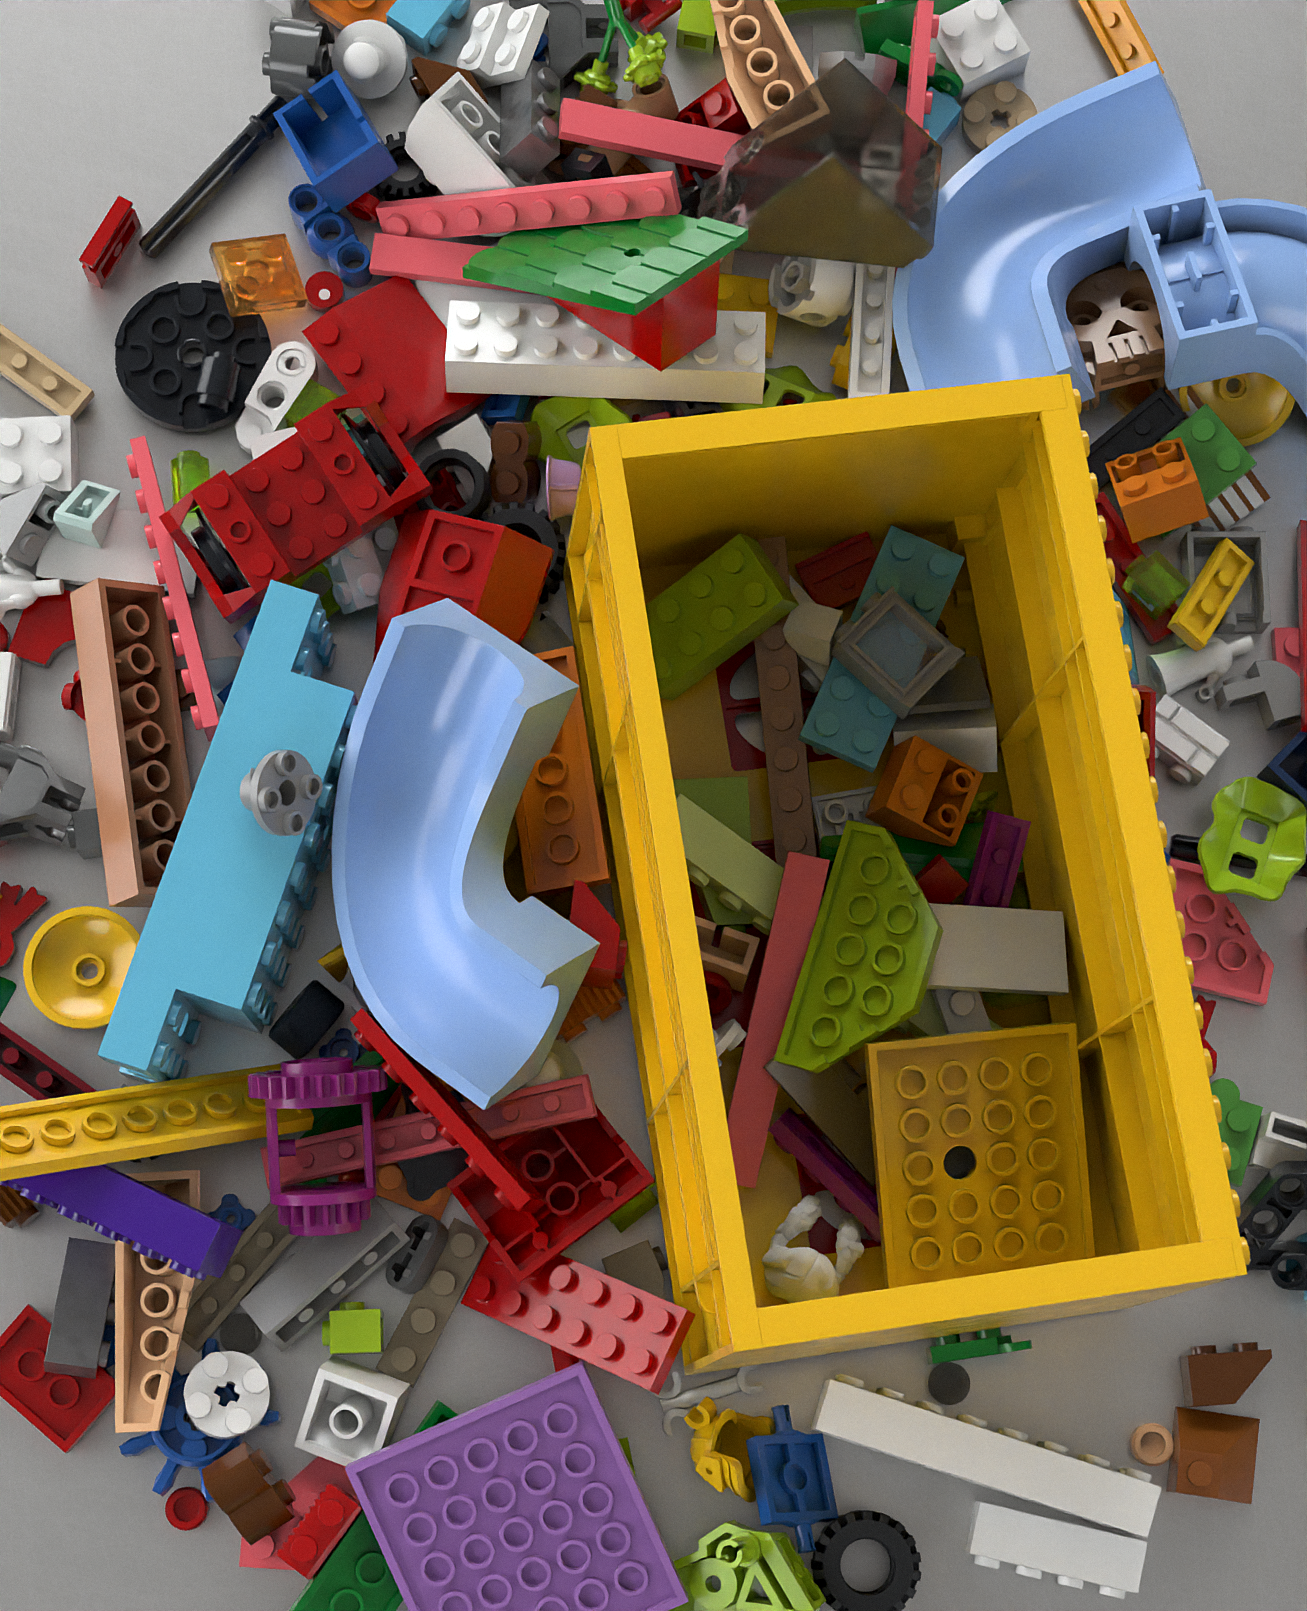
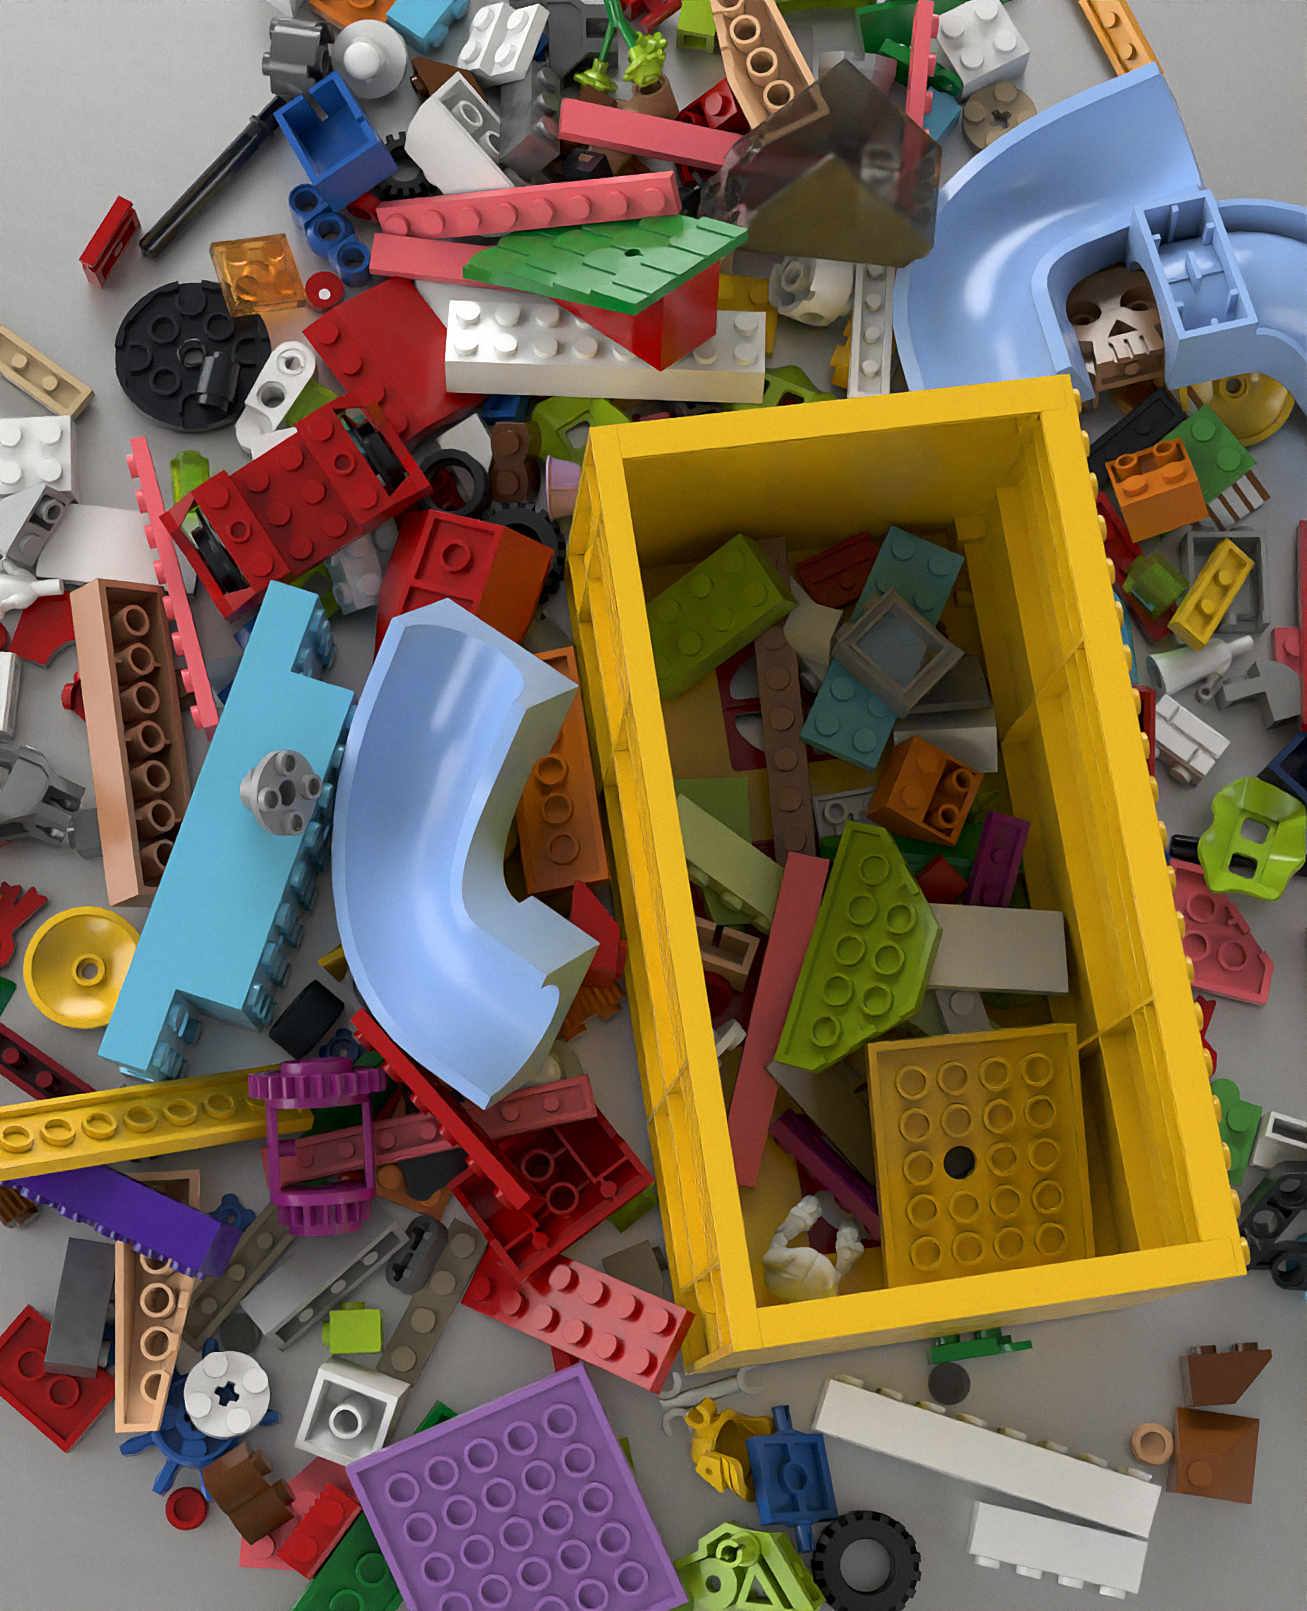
light aqua slope [53,480,121,549] -> none

